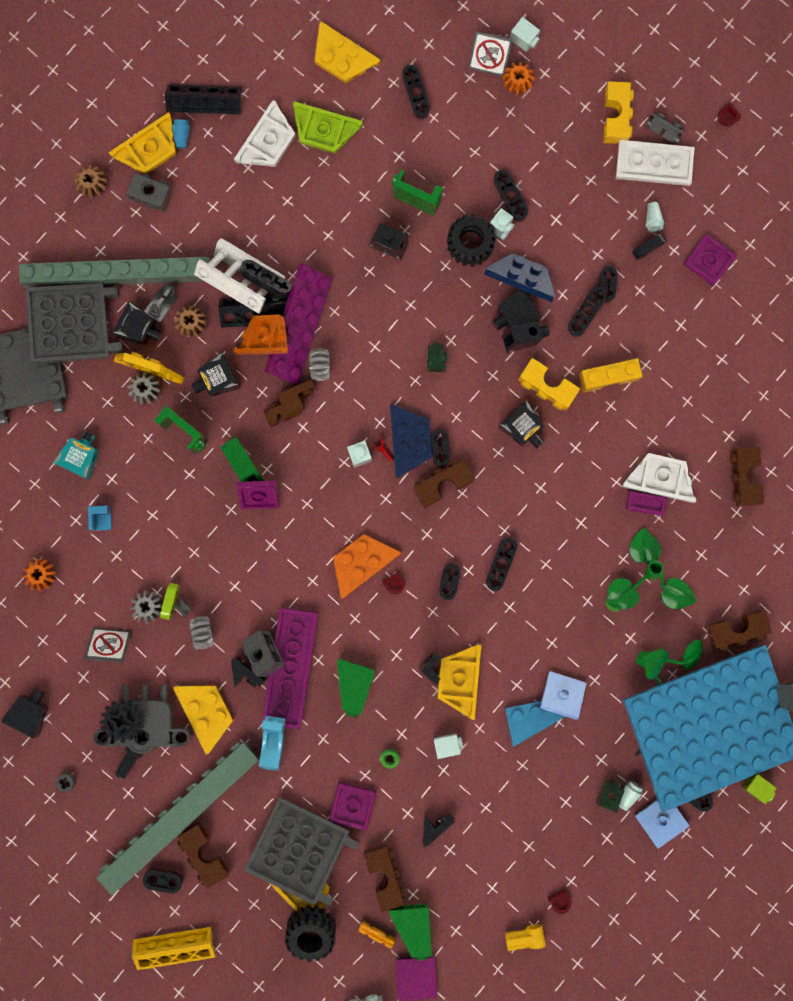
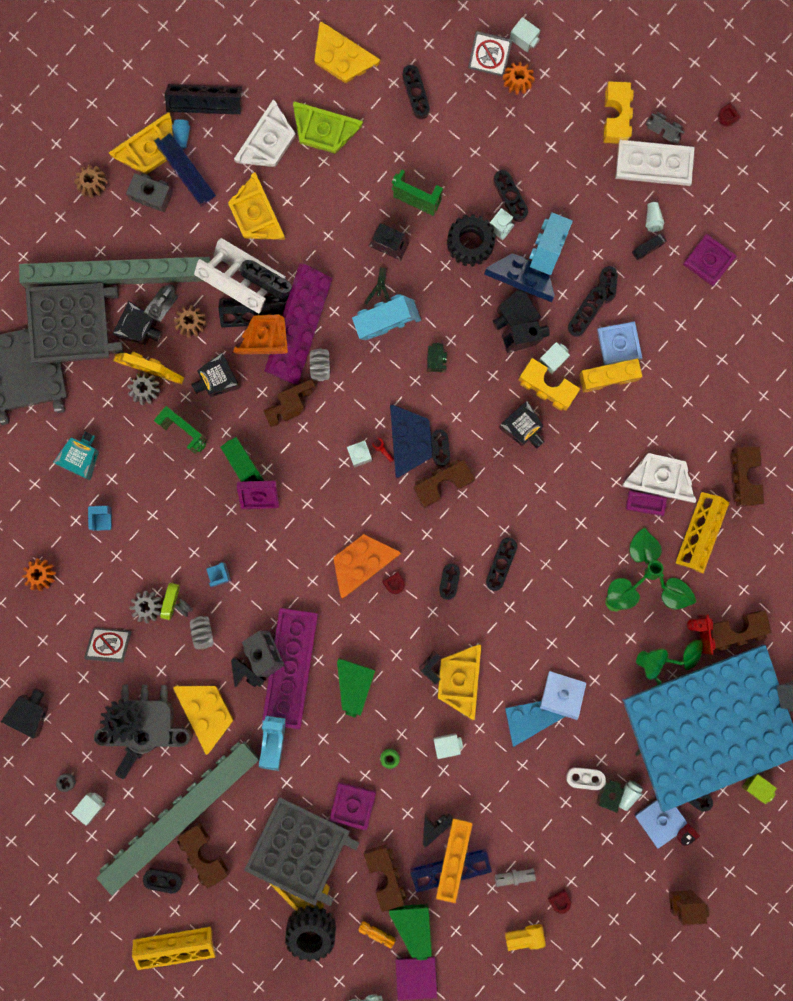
none -> light aqua brick [71,792,105,826]
none -> clear blue fence [154,133,216,207]
none -> dark azure panel [206,562,231,587]
none -> yellow wing [228,172,285,240]
none -> medium azure wedge [352,294,422,340]
none -> plant [364,268,391,305]
none -> clear blue fence [410,848,492,893]
none -> light orange plate [436,818,472,903]
none -> light grey pin [494,868,536,887]
none -> medium azure wedge [529,213,573,275]
none -> light aqua brick [538,342,570,374]
none -> white plate [566,767,606,790]
none -> light blue plate [597,321,642,366]
none -> reddish brown arch [669,890,710,926]
none -> yellow fence [675,492,730,574]
none -> dark red tile [677,823,700,846]
none -> red hinge [687,615,715,655]

